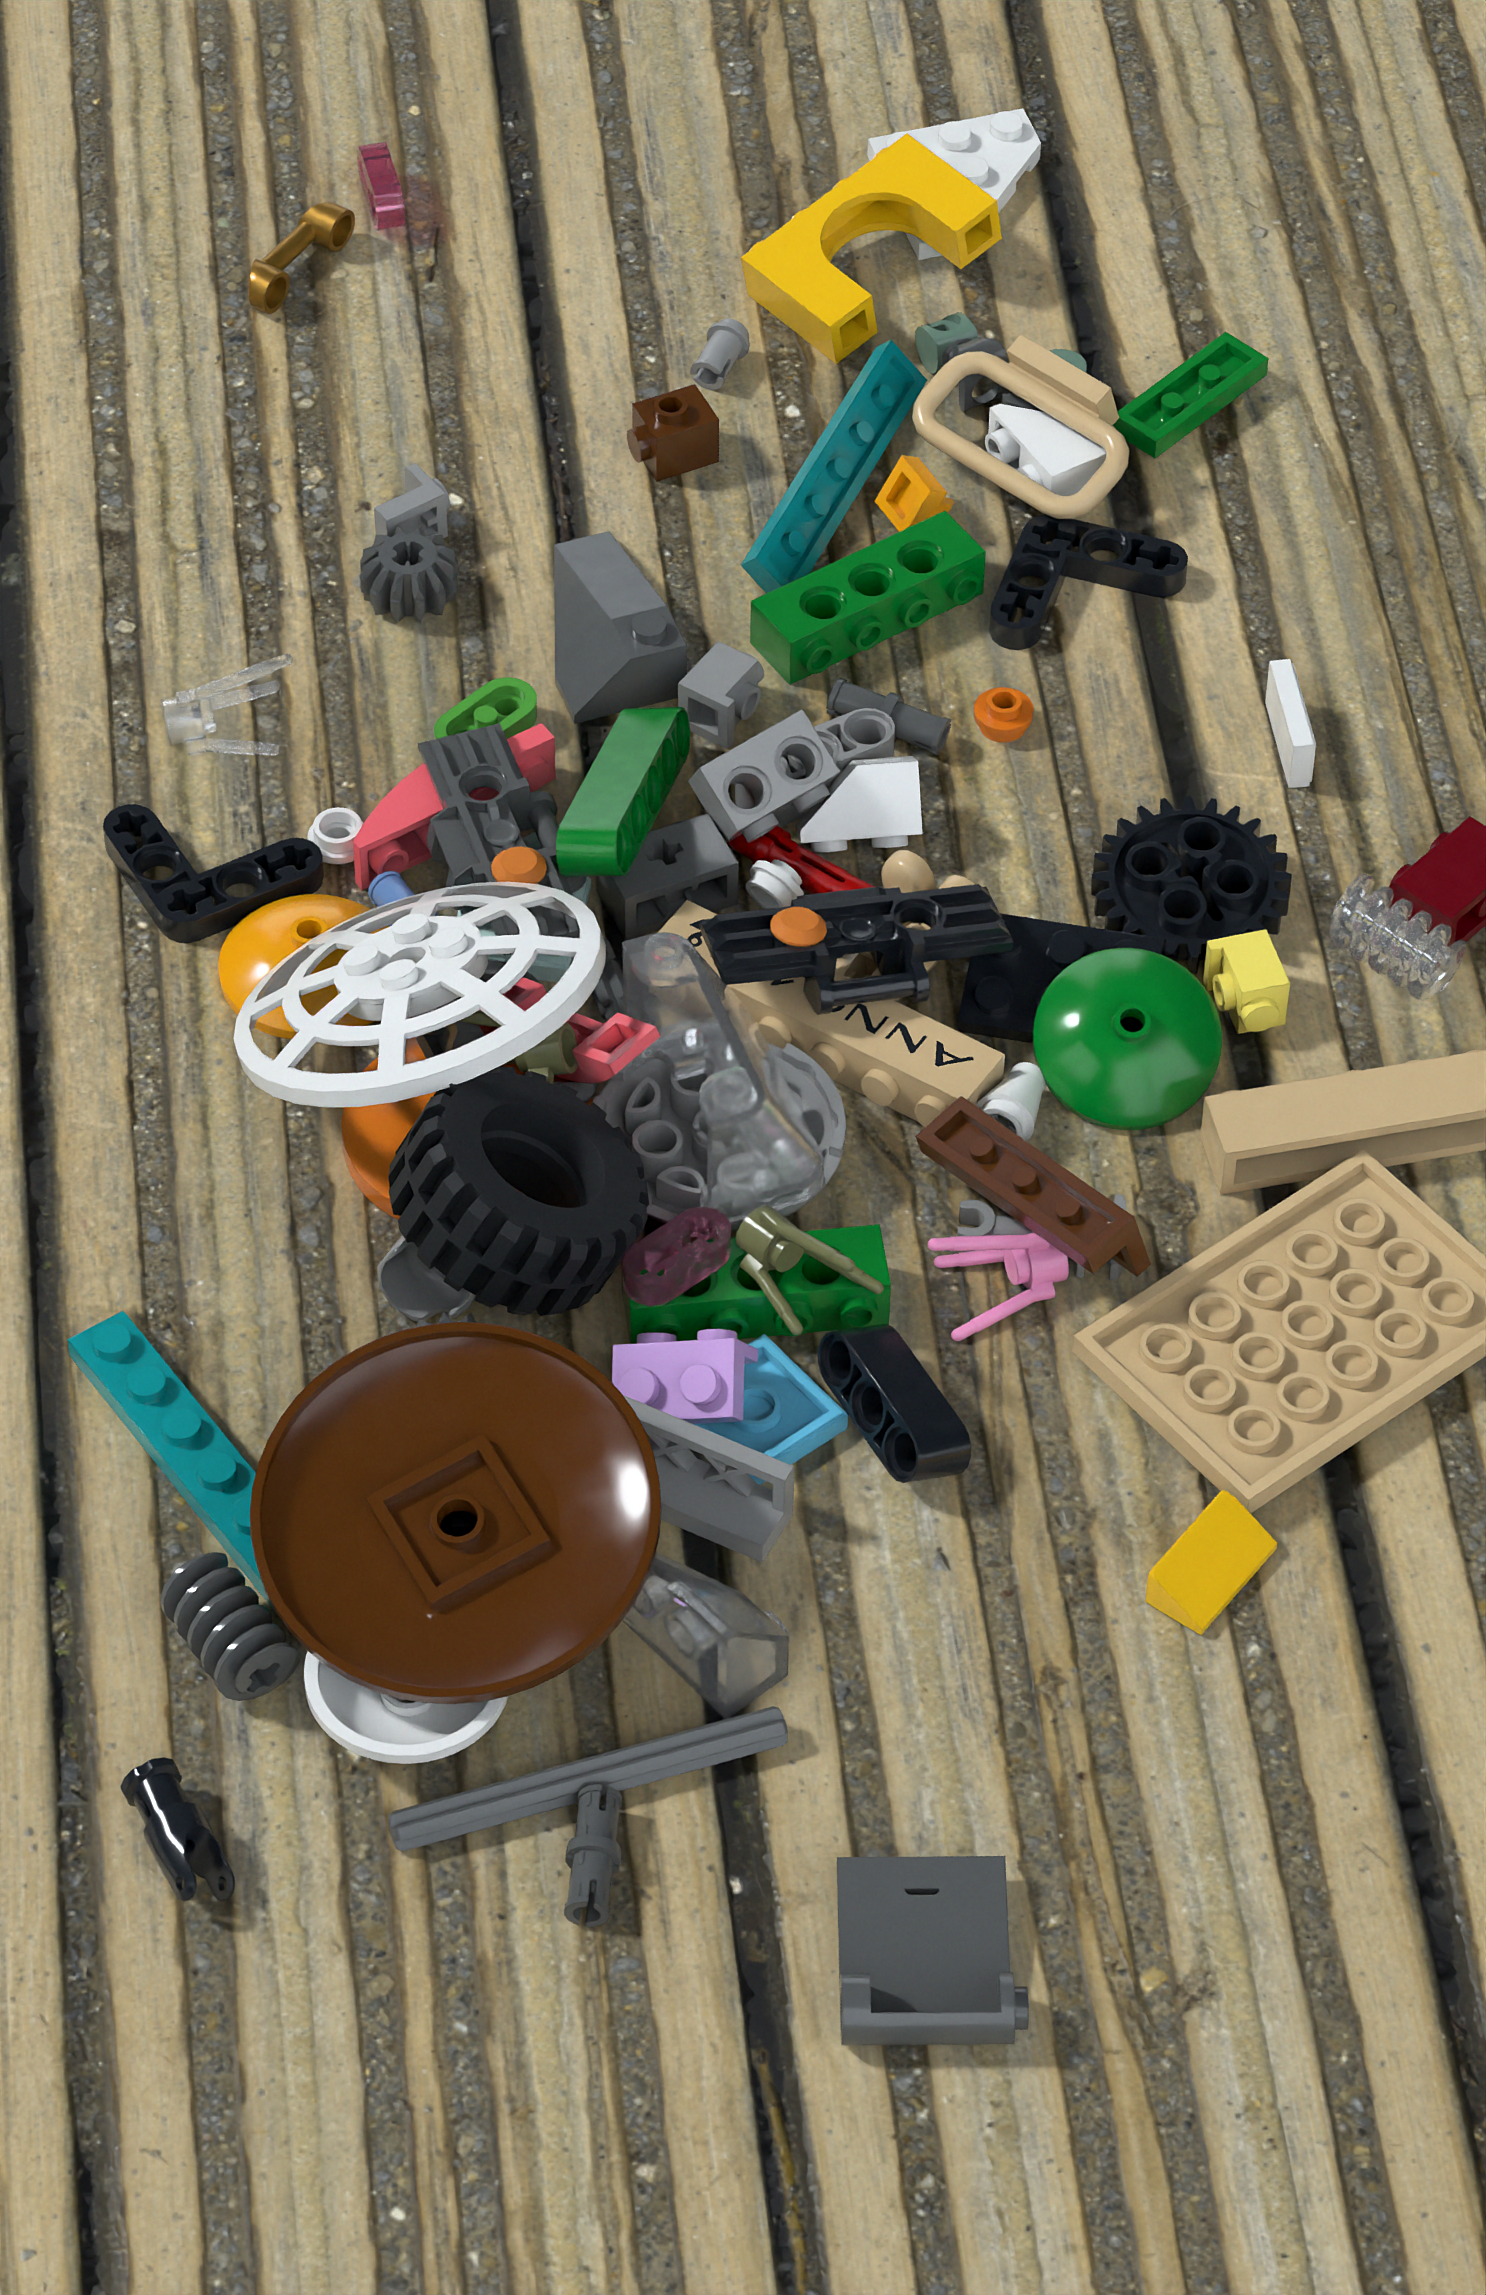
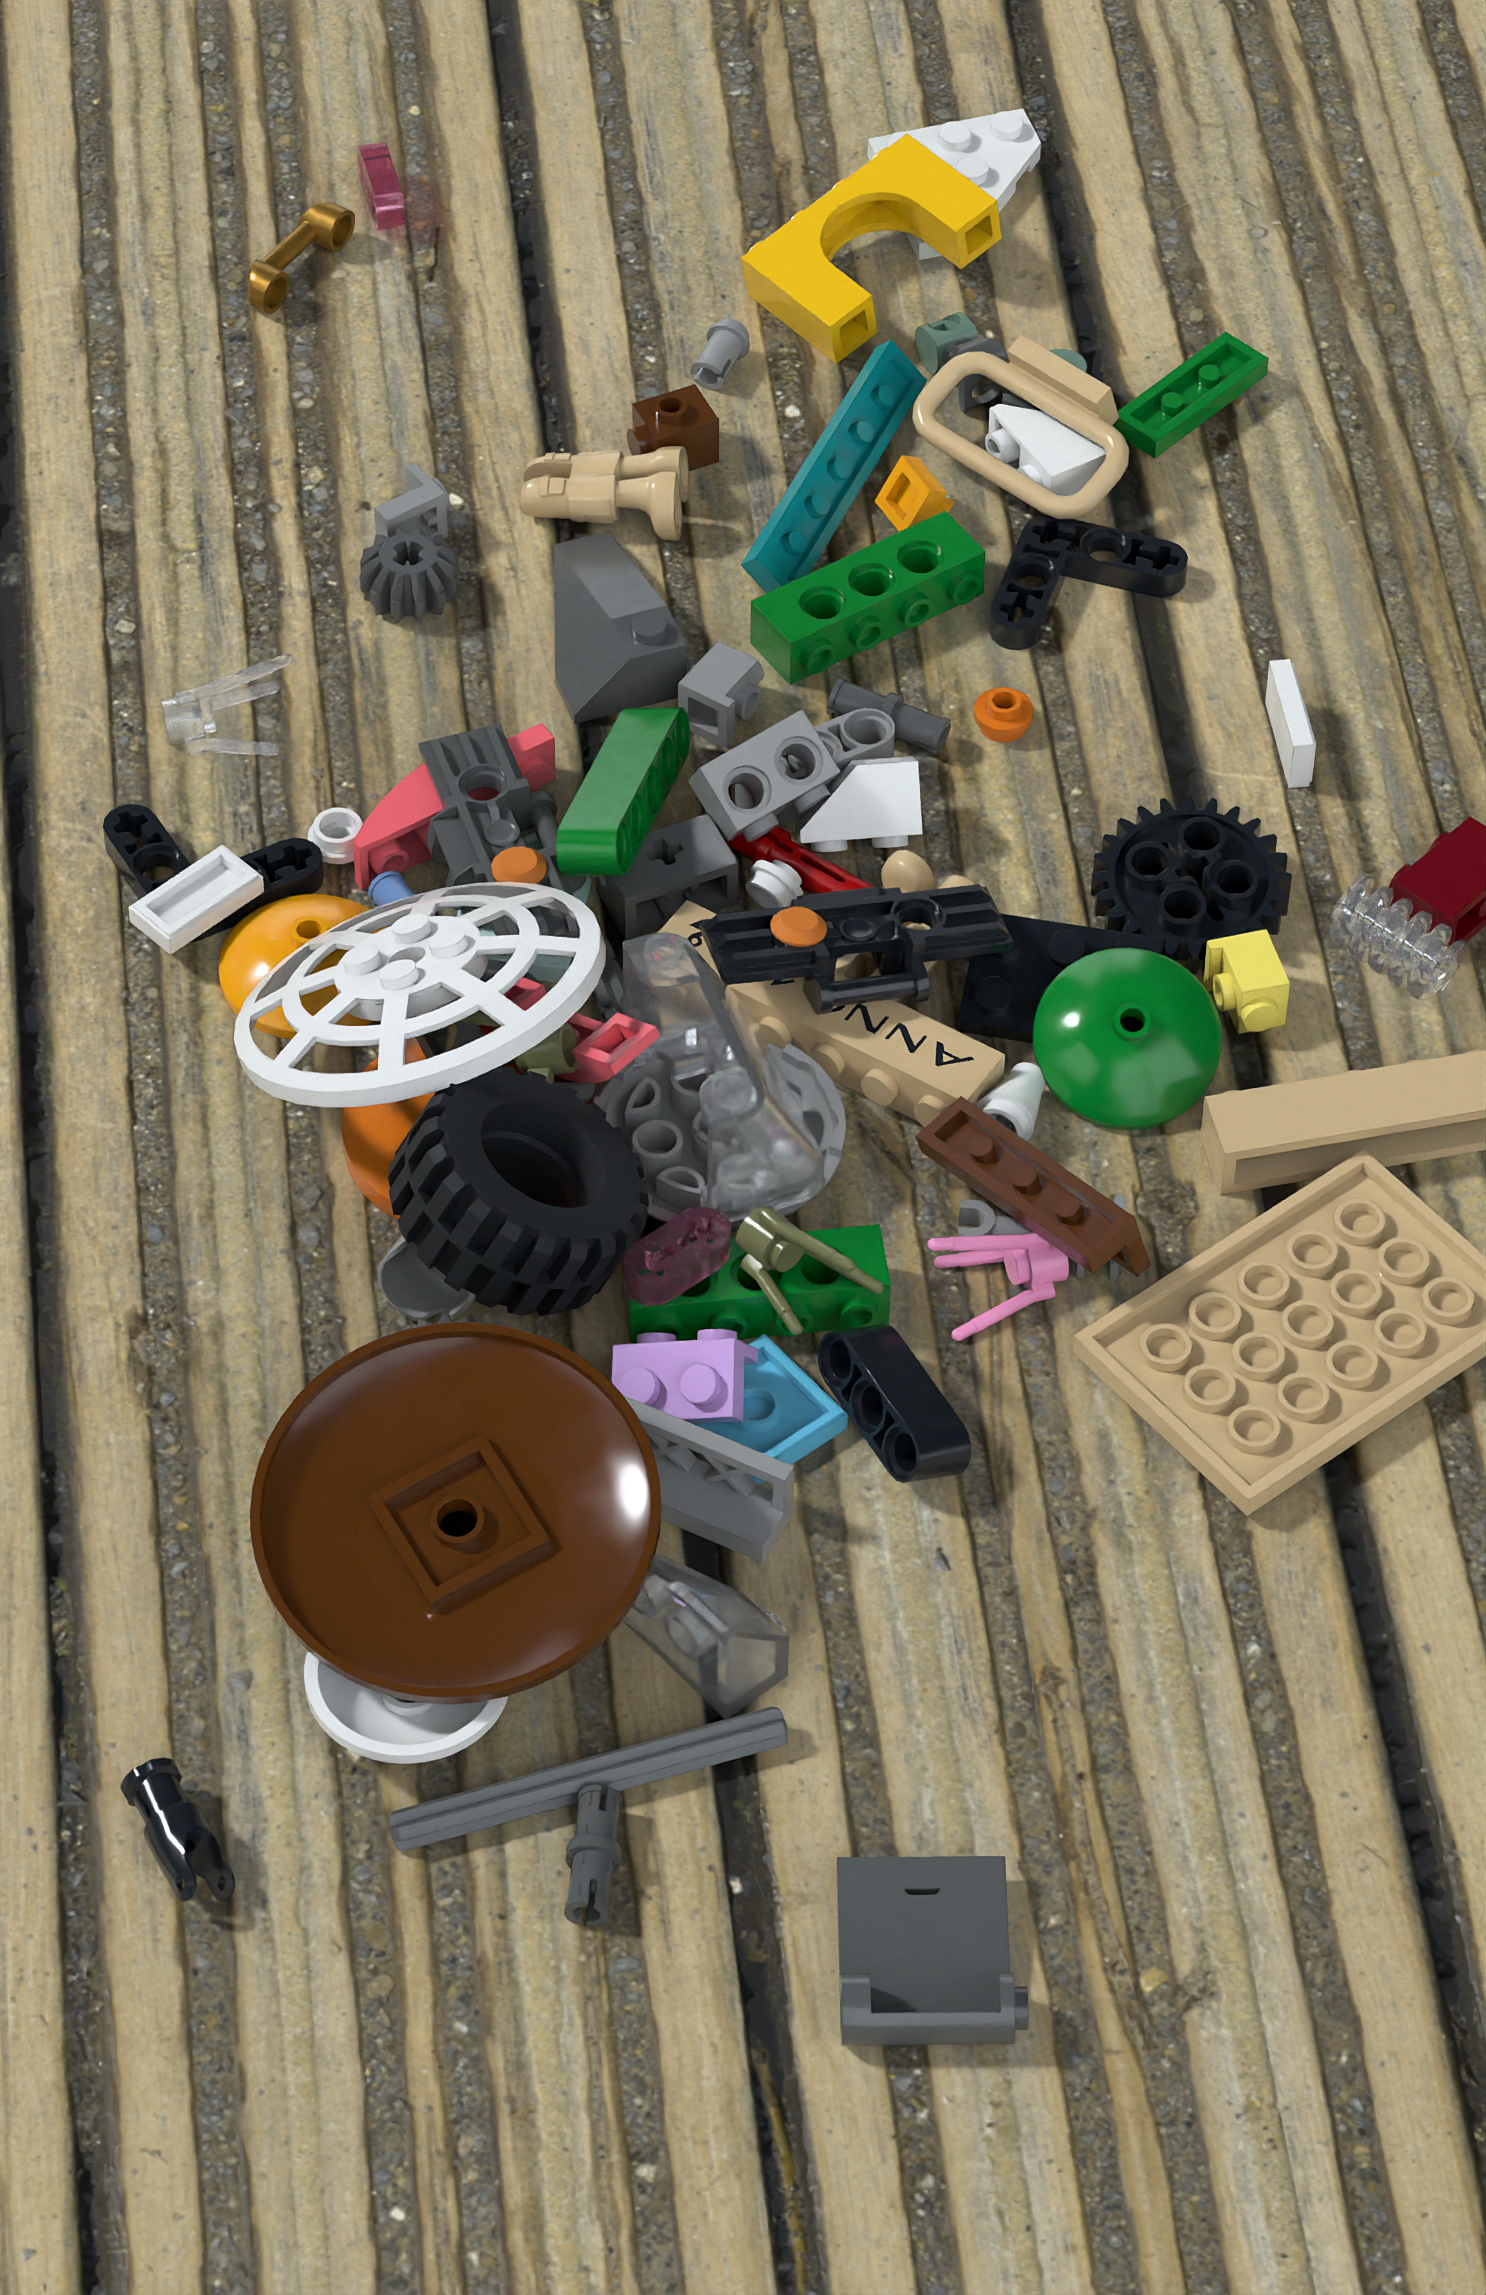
teal plate [67,1310,280,1618] -> none
dark grey piece [160,1552,300,1701] -> none
bright green plate [434,677,537,739] -> none
yellow slope [1145,1489,1277,1635] -> none
none -> white tile [128,844,264,955]
none -> tan piece [520,446,689,541]

